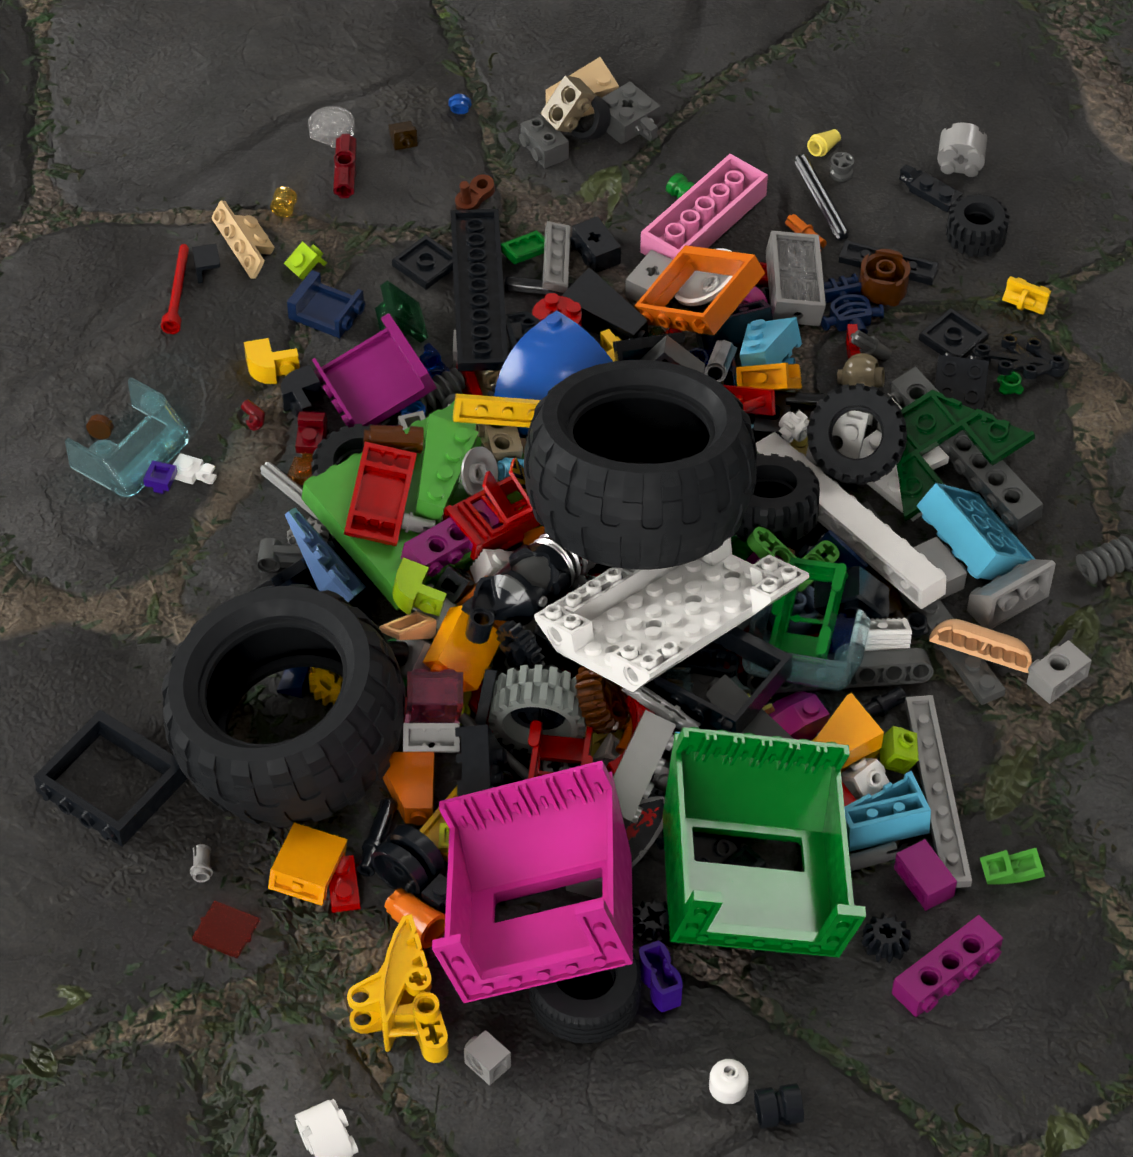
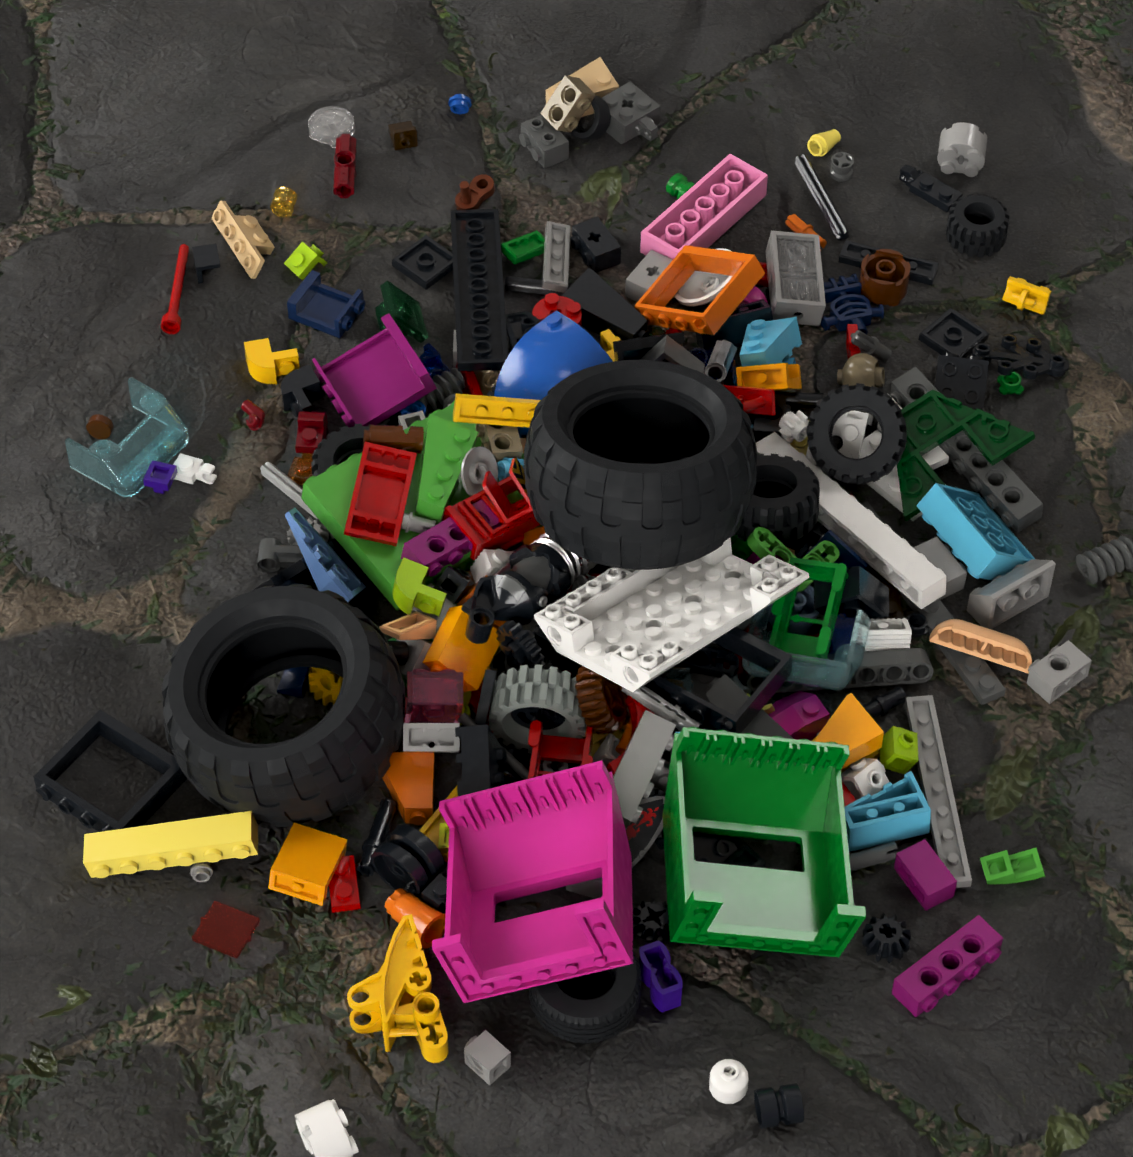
none -> light yellow brick [83,811,258,878]

